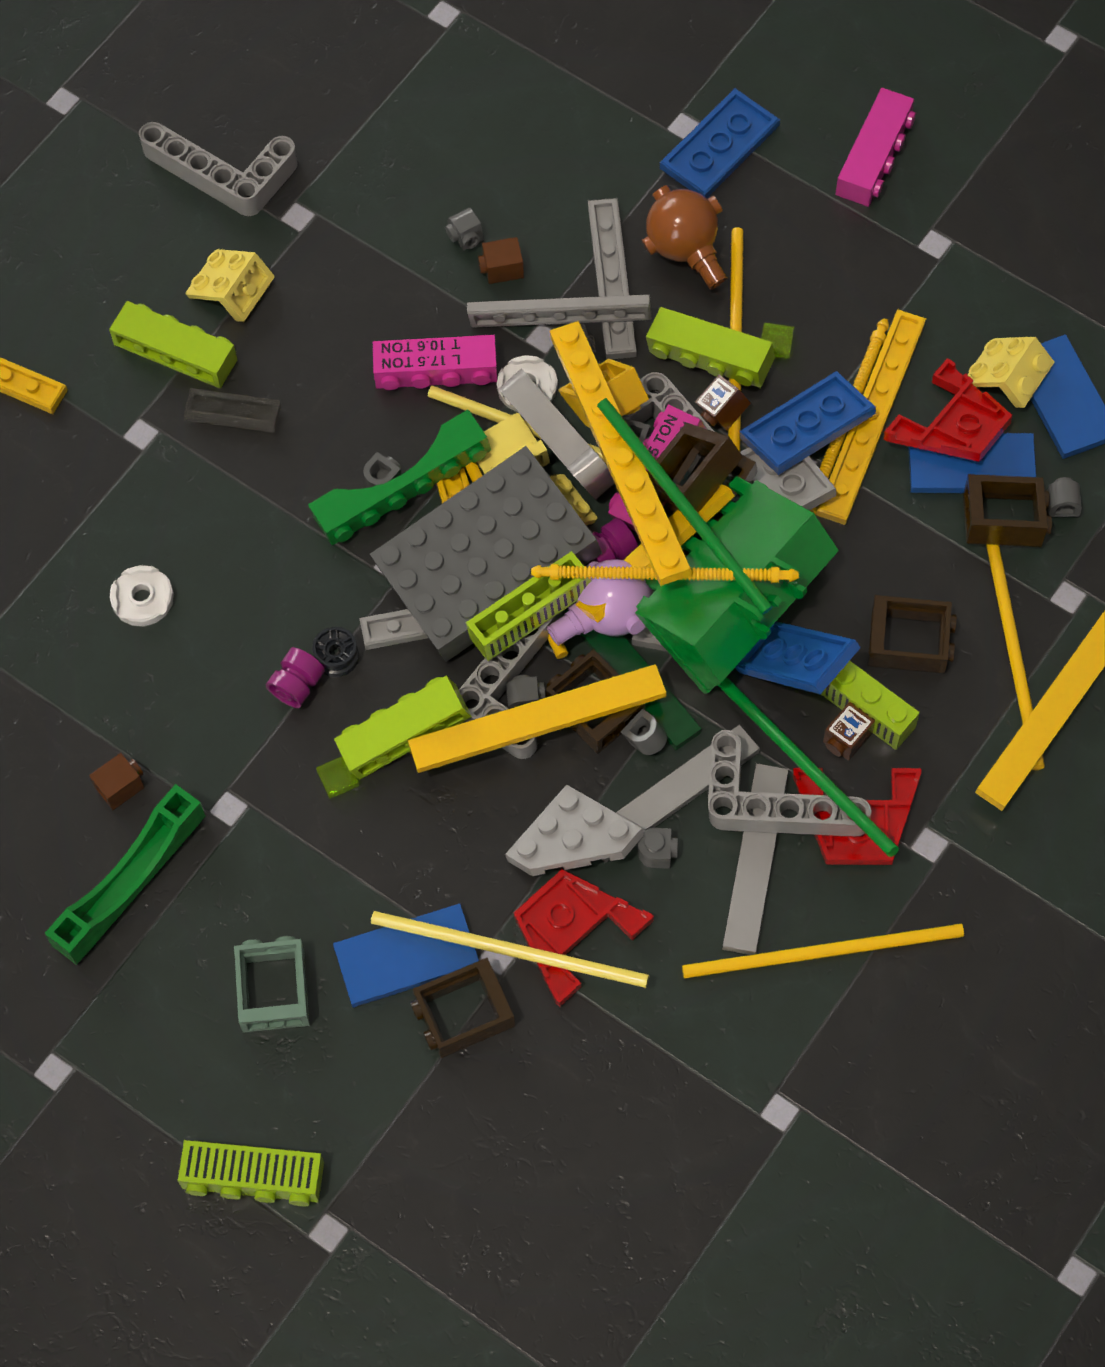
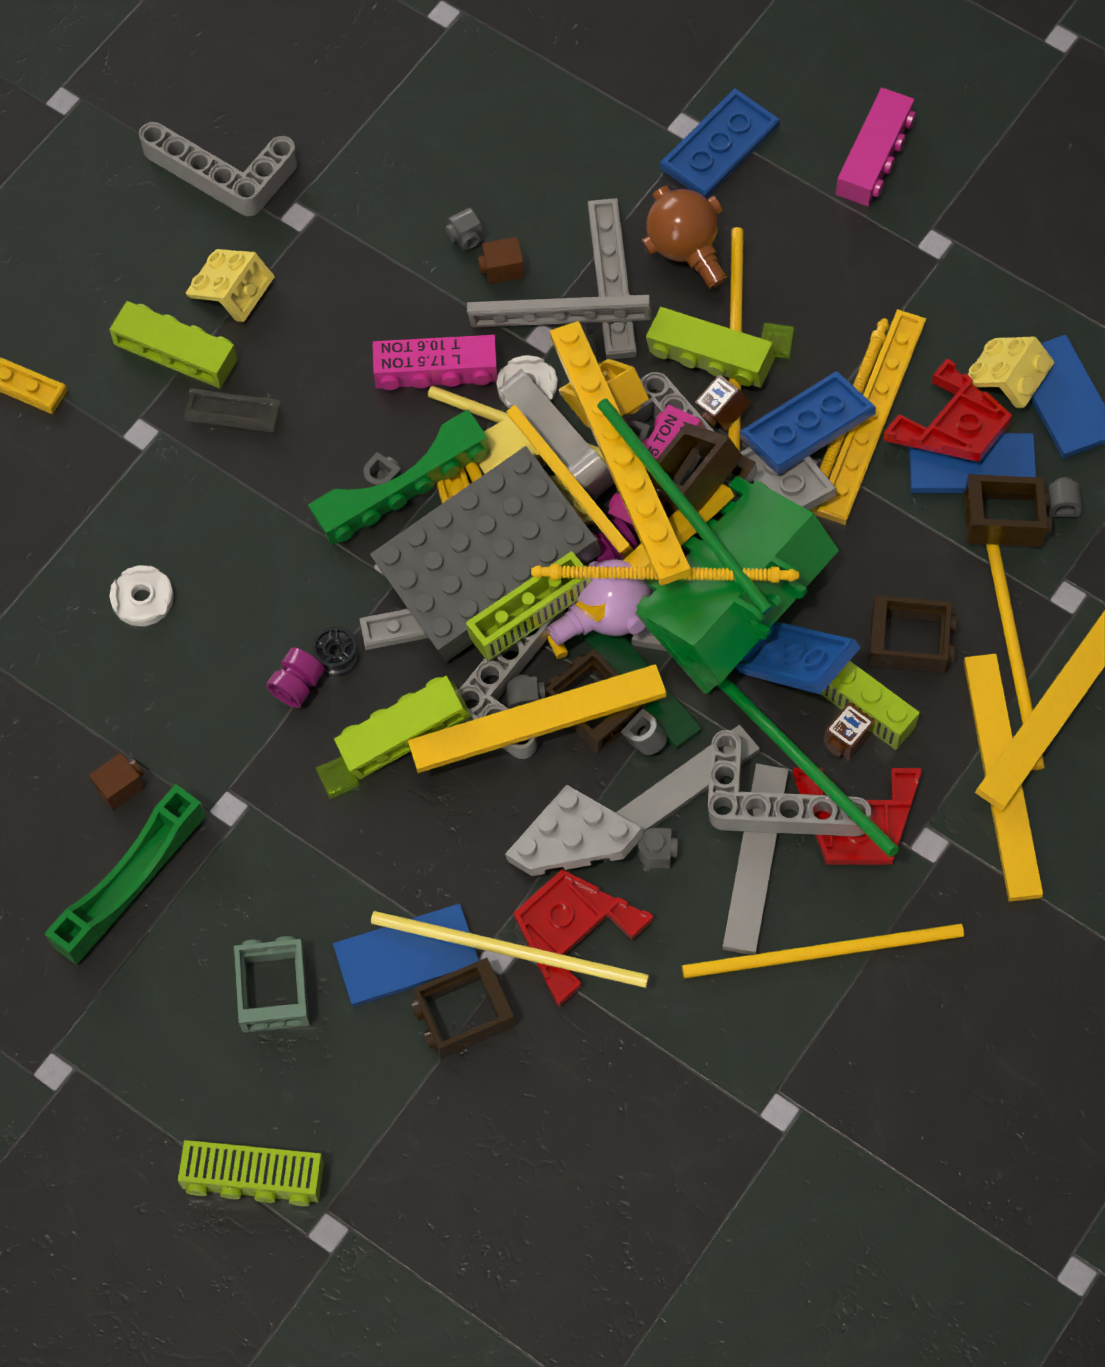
none -> yellow tile [507,405,634,558]
none -> yellow tile [963,654,1043,902]

